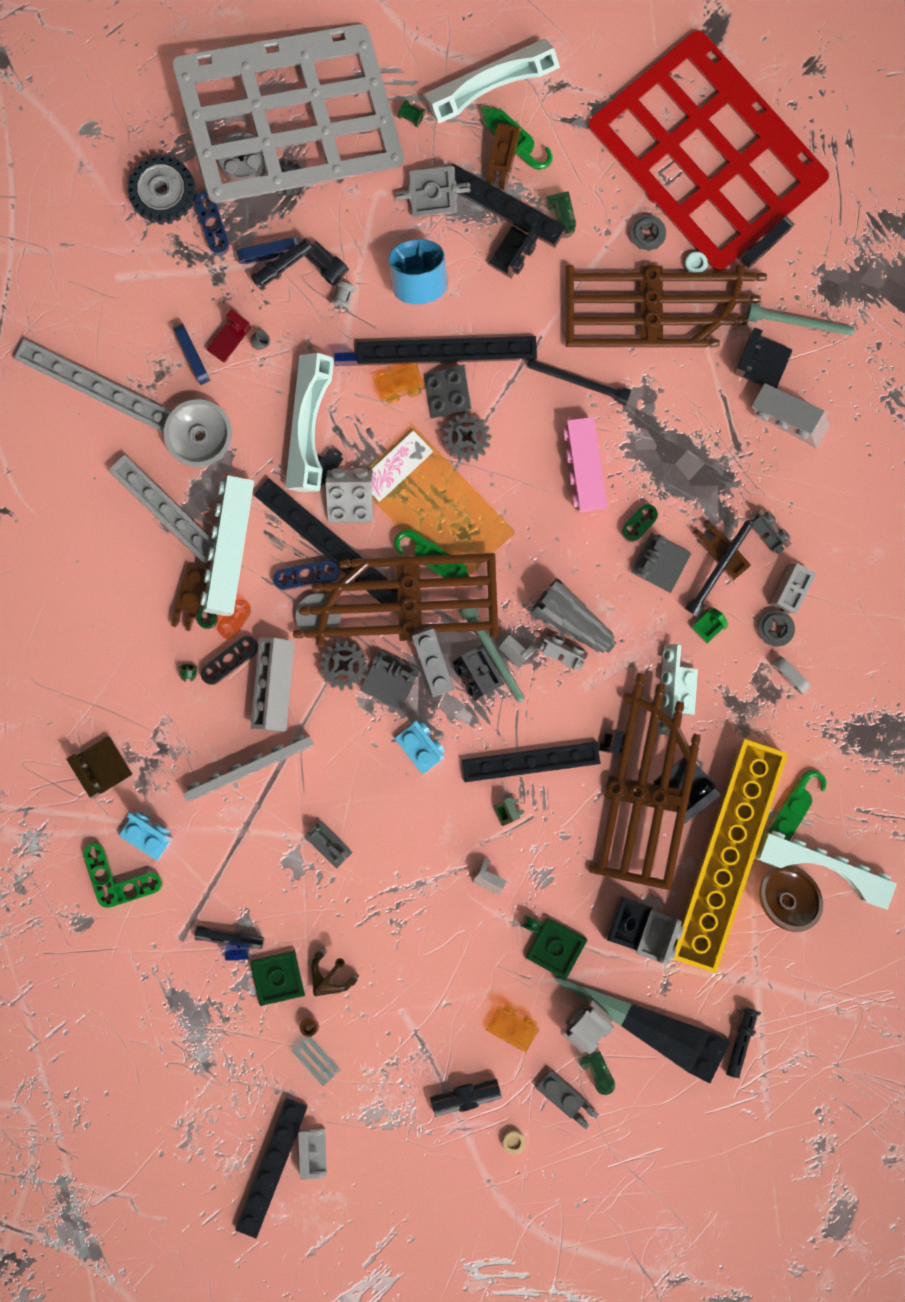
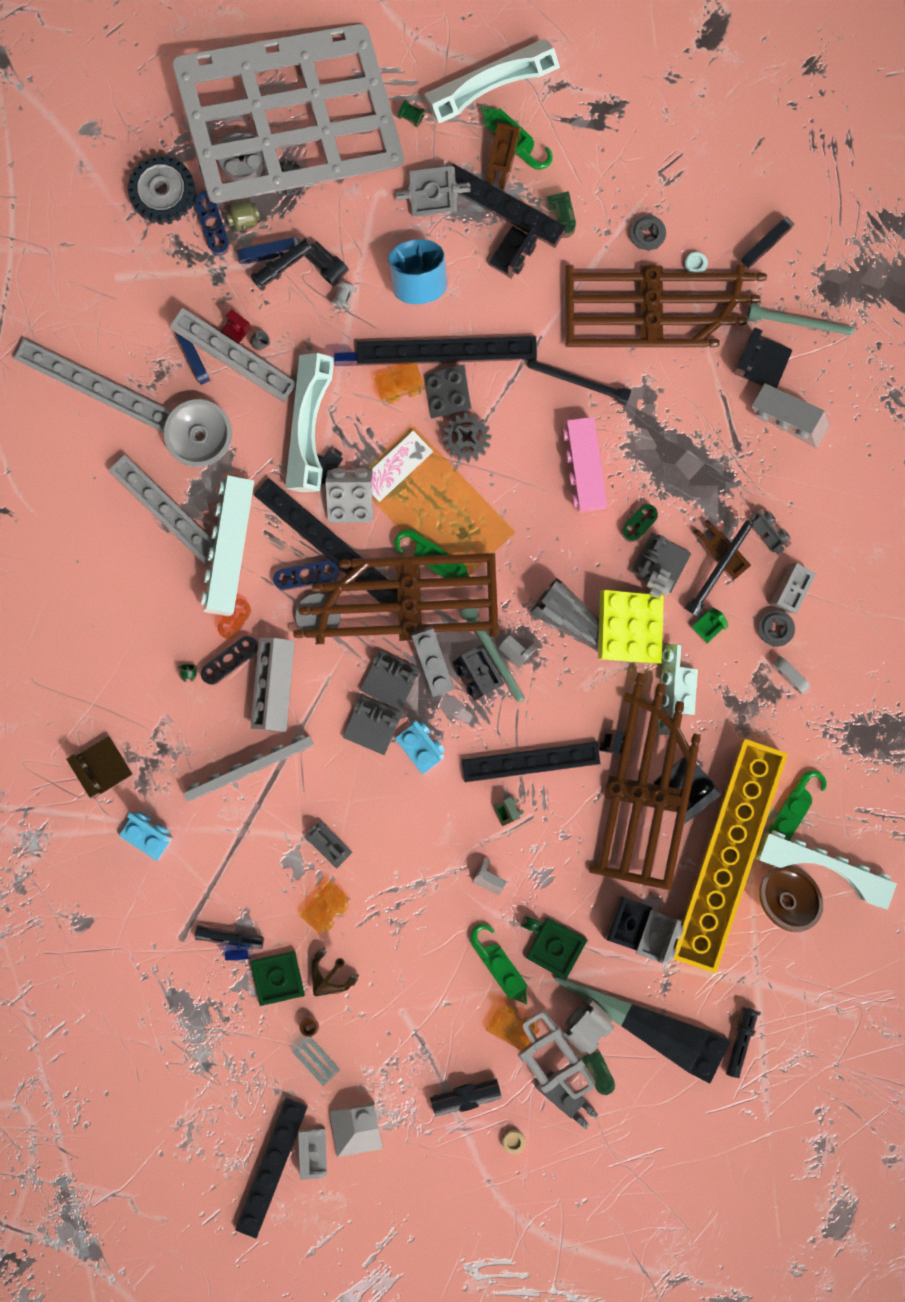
green beam [84,843,163,908] -> none
reddish brown hinge [171,565,207,631] -> none
dark green bush [196,609,218,629] -> none
dark grey gear [319,641,369,691] -> none
light grey hinge [540,633,588,670] -> none
red door [589,31,829,271] -> none
none -> light grey plate [169,308,297,403]
none -> olive head [225,199,260,232]
none -> clear yellow bracket [299,881,350,934]
none -> light grey slope [329,1102,383,1157]
none -> dark grey hinge [343,696,402,756]
none -> green plate [470,924,528,1005]
none -> light grey bar [518,1010,595,1099]
none -> neon yellow plate [598,590,664,664]
none -> light grey gear [647,569,674,598]

